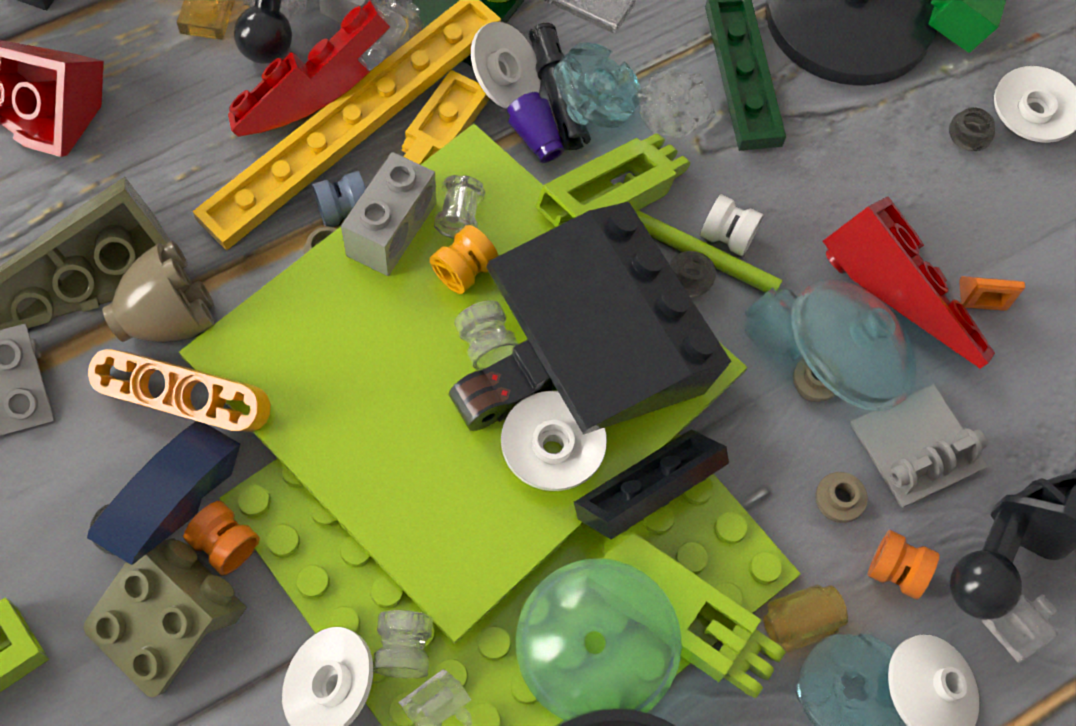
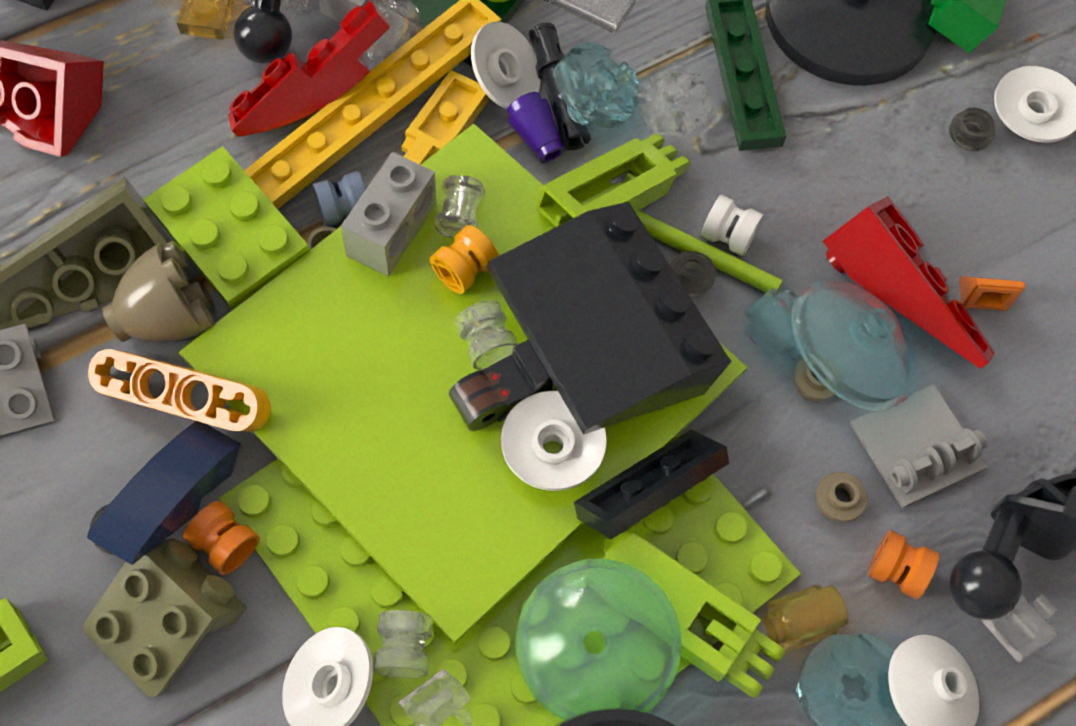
none -> lime plate [143,146,310,310]

